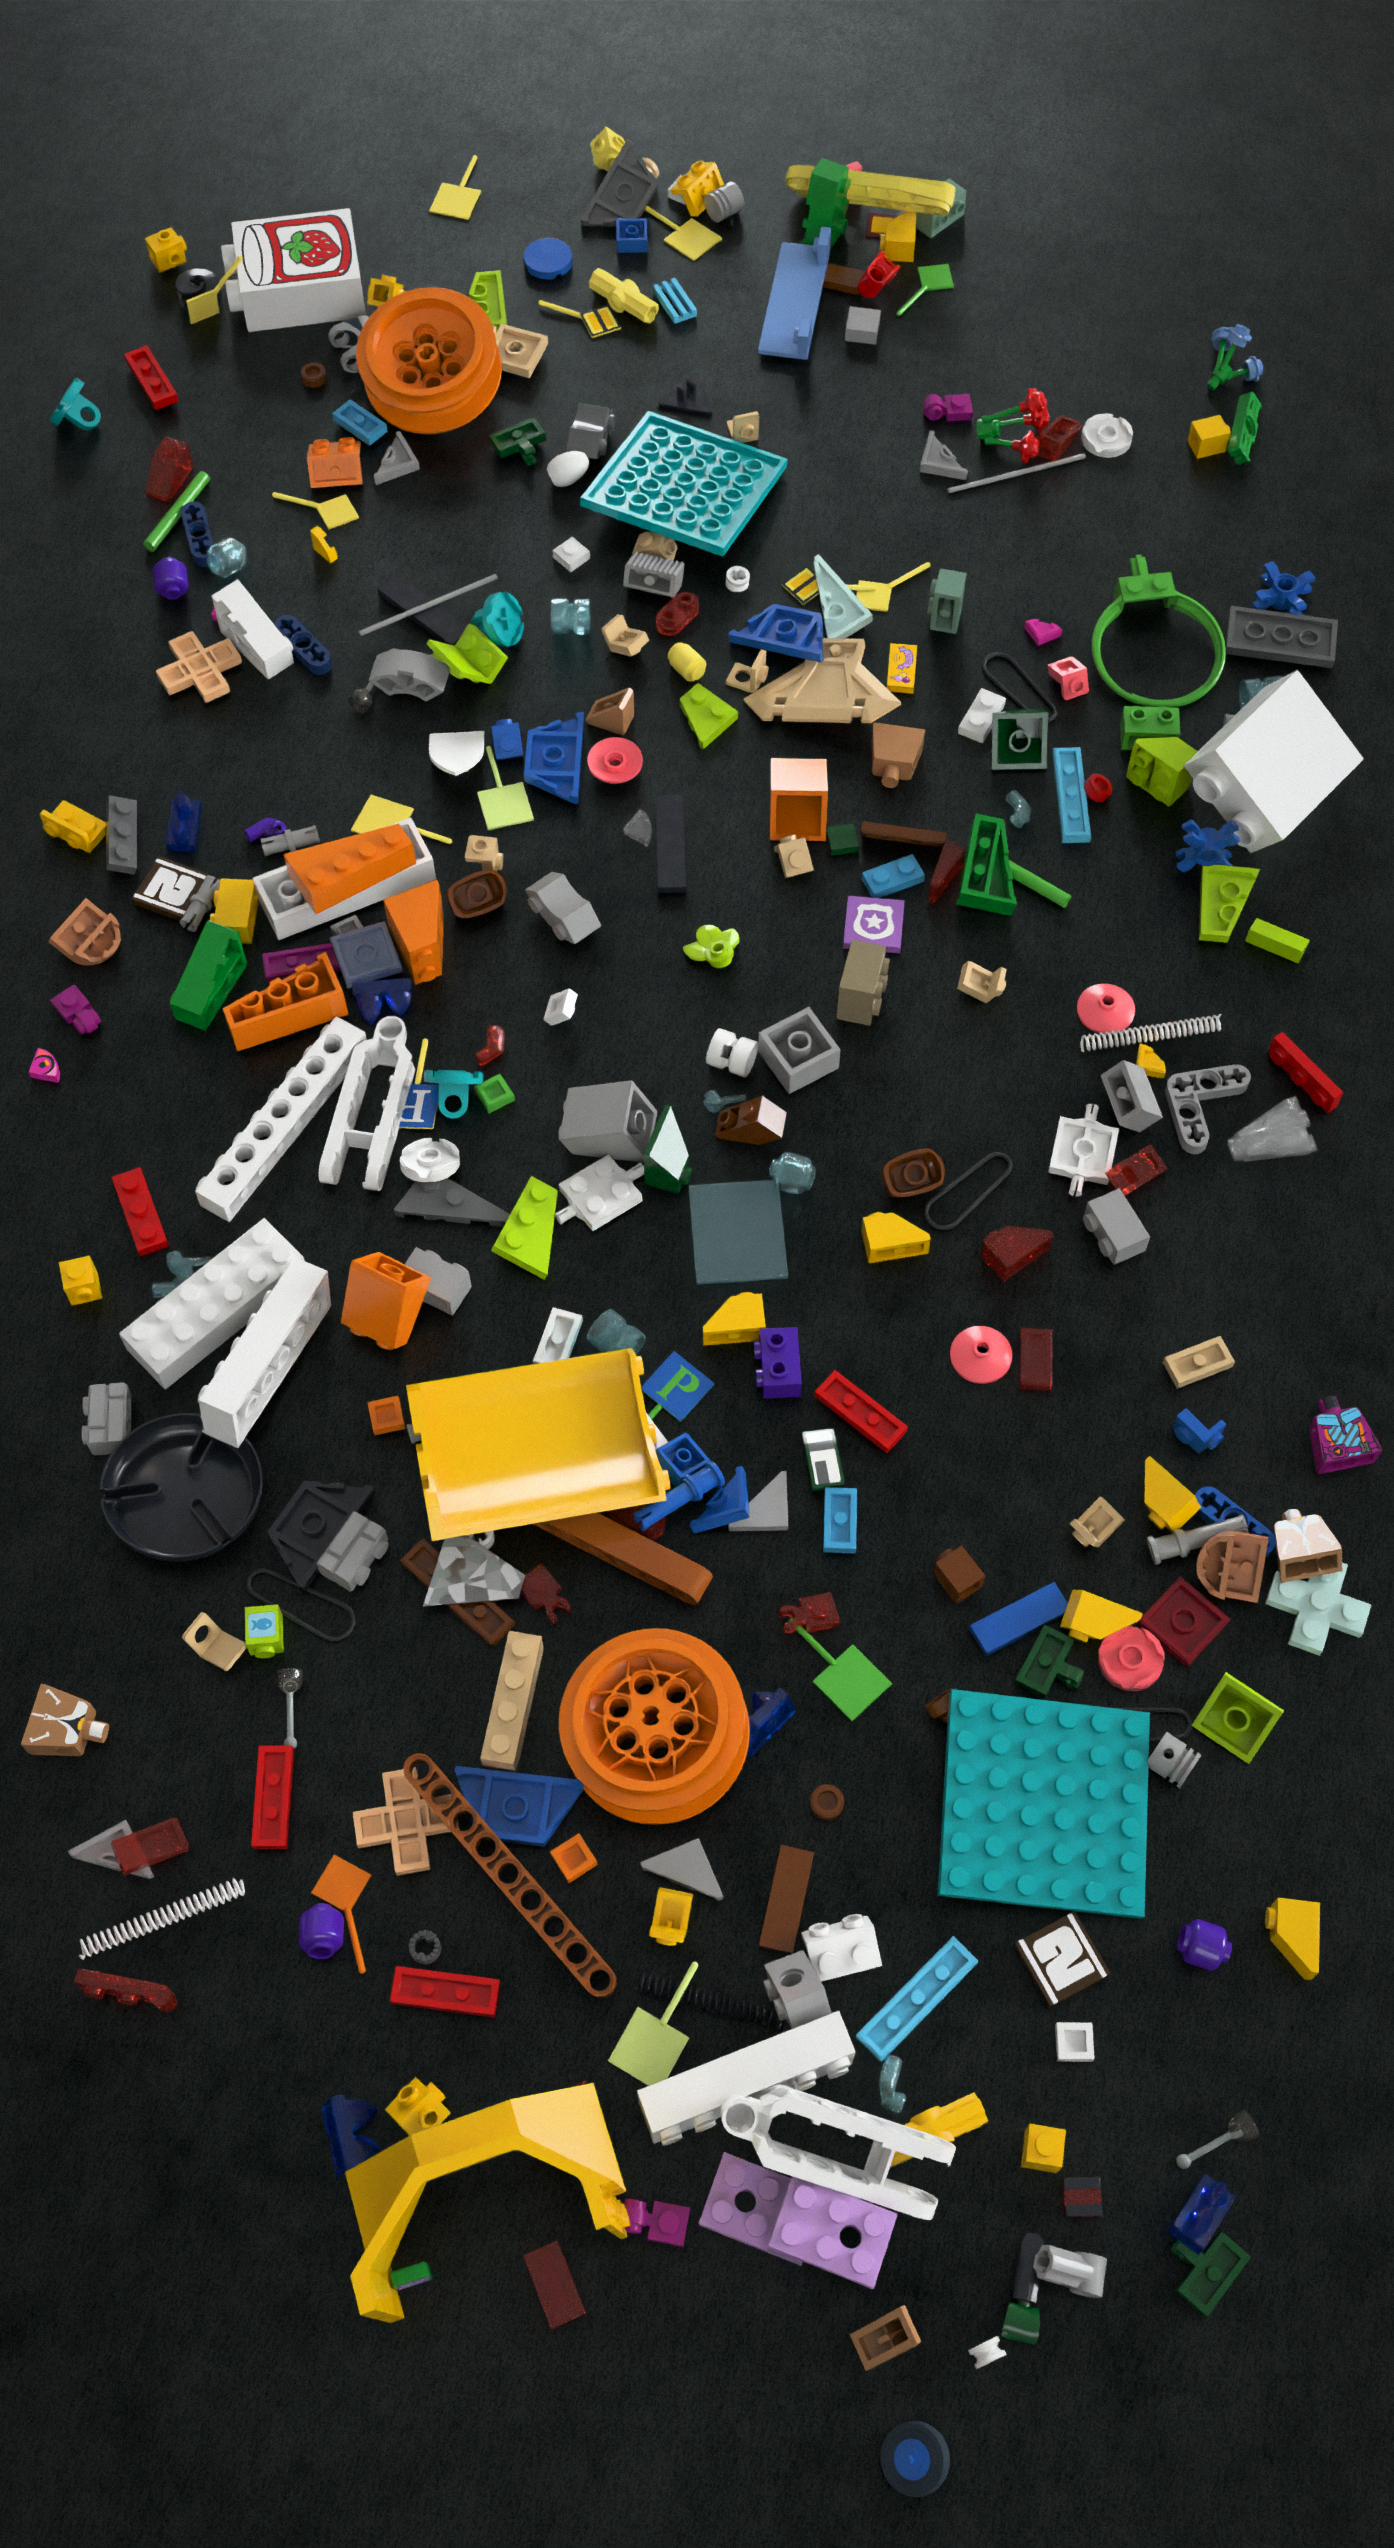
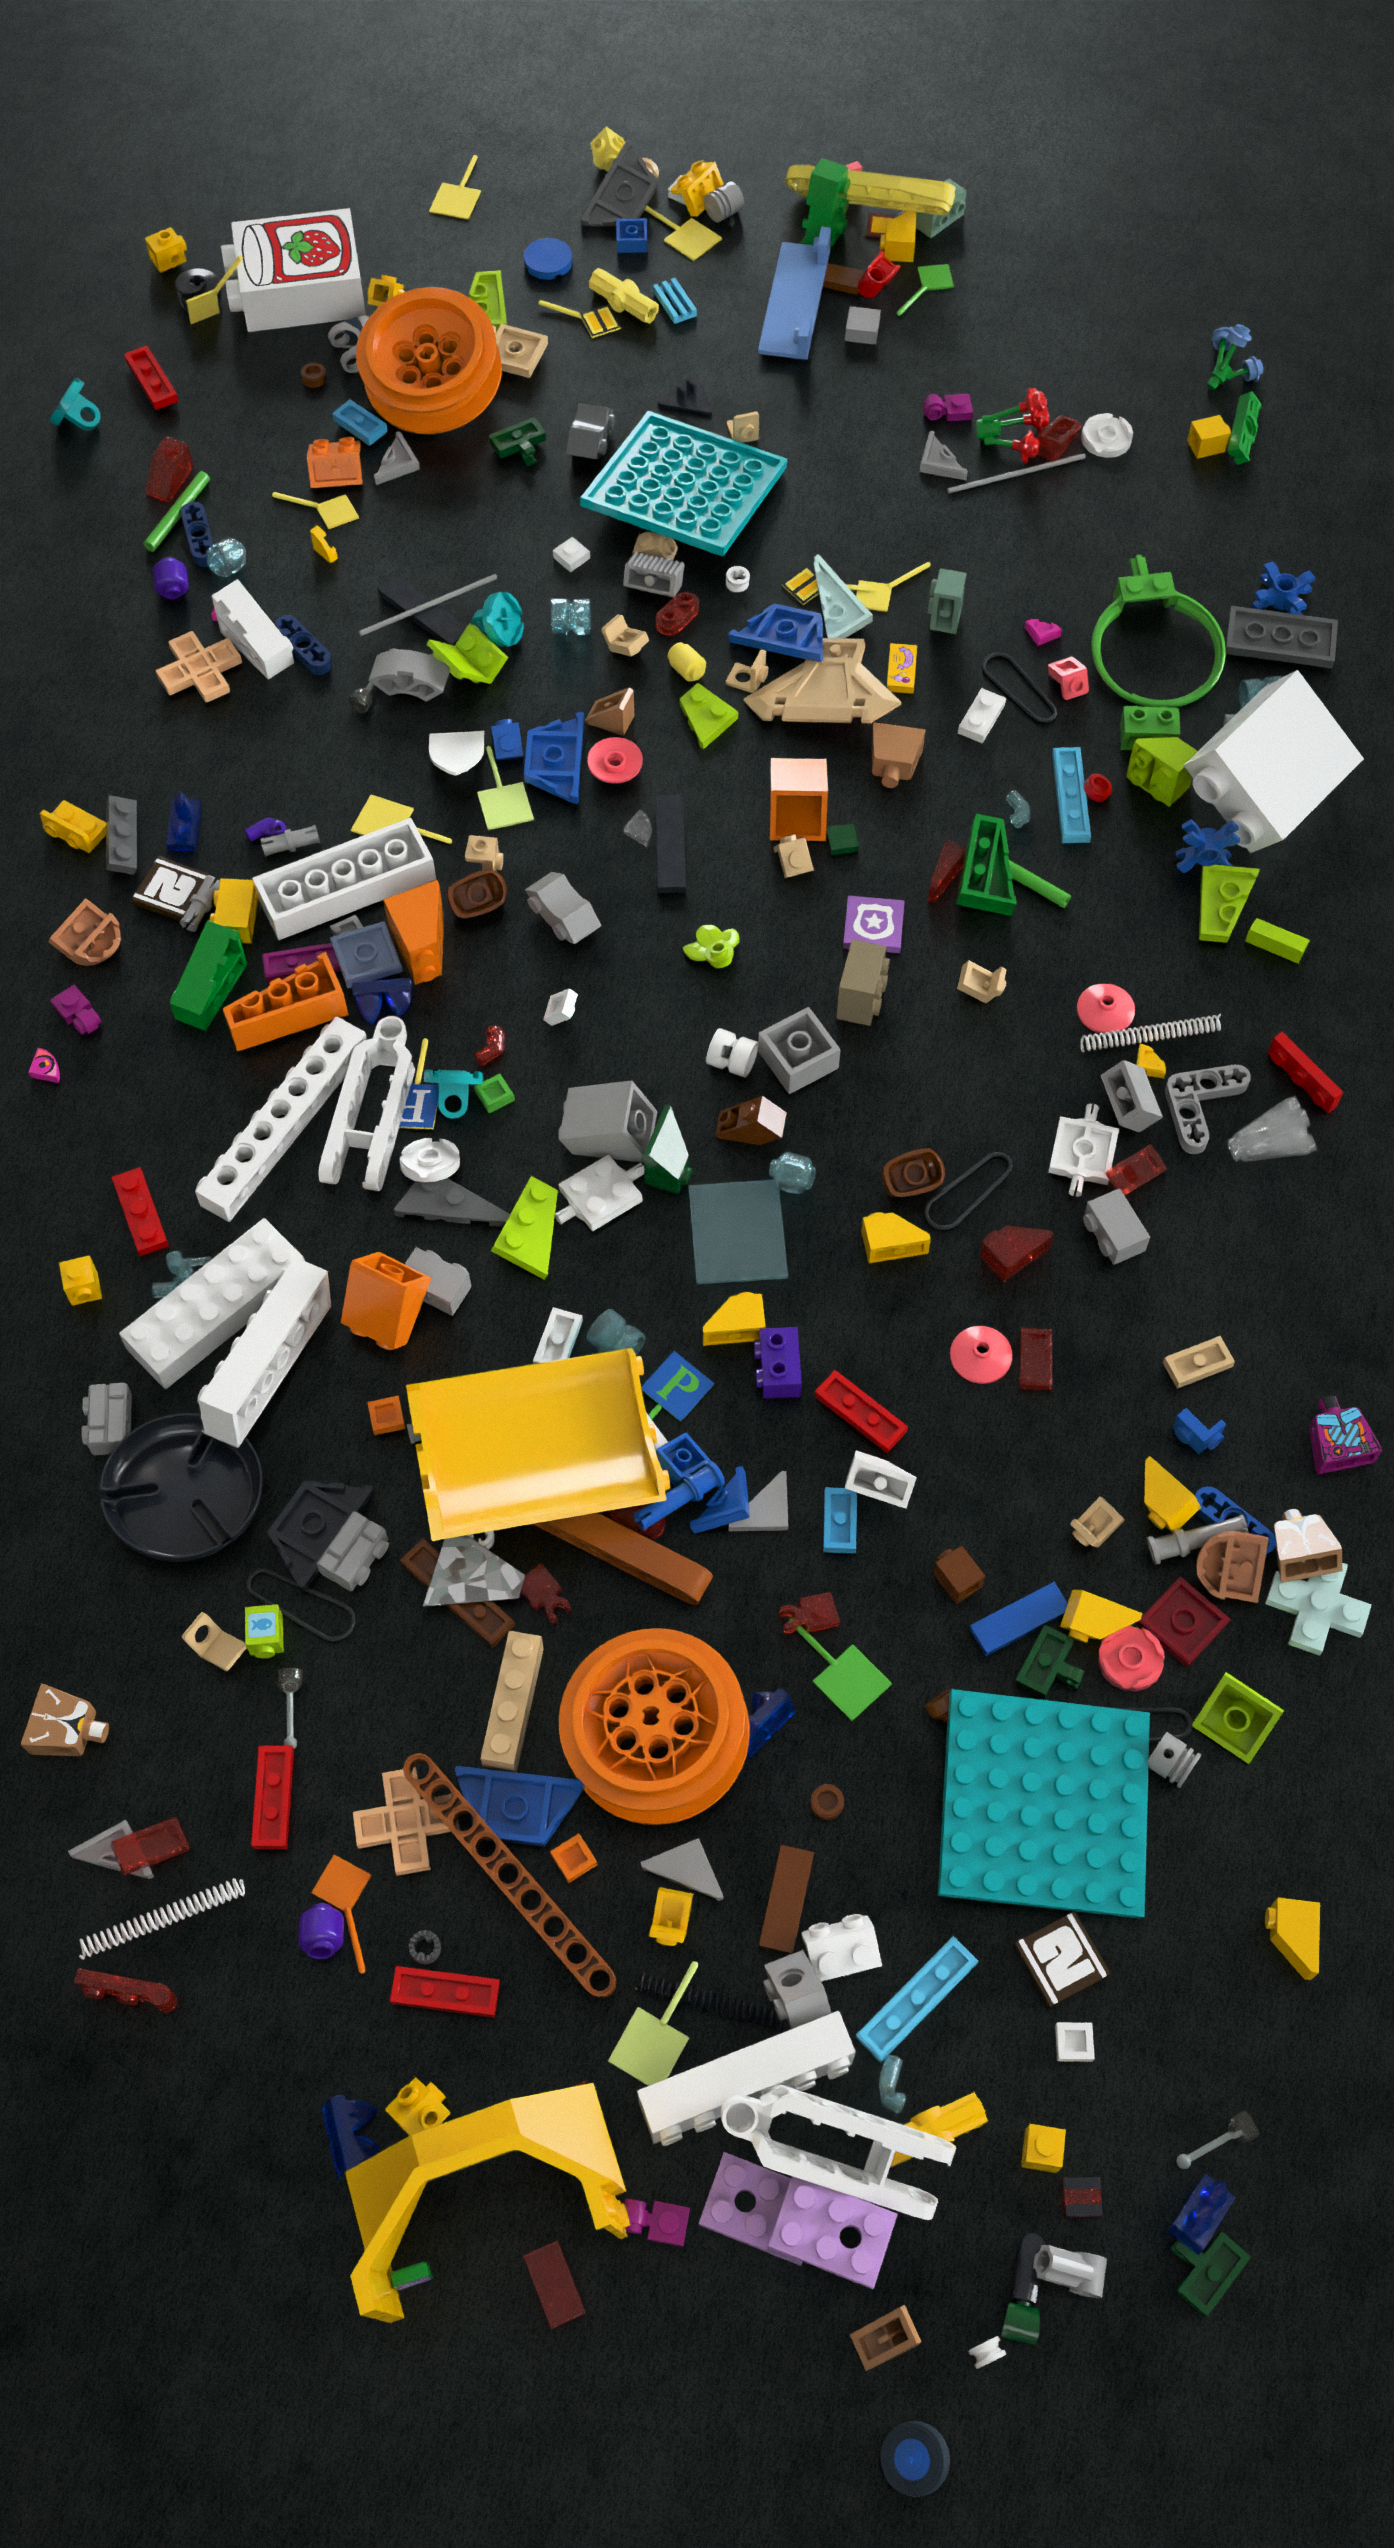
orange wedge [284,823,416,914] -> none
white animal [547,451,589,487] -> none
clear light blue hand [703,1090,746,1113] -> none
slope [802,1428,844,1492] -> none
reddish brown tile [861,821,946,848] -> none
dark azure plate [861,854,925,898] -> none
dark green slope [991,709,1048,770] -> none
dark purple head [1177,1919,1232,1971] -> none
none -> white slope [845,1451,916,1508]

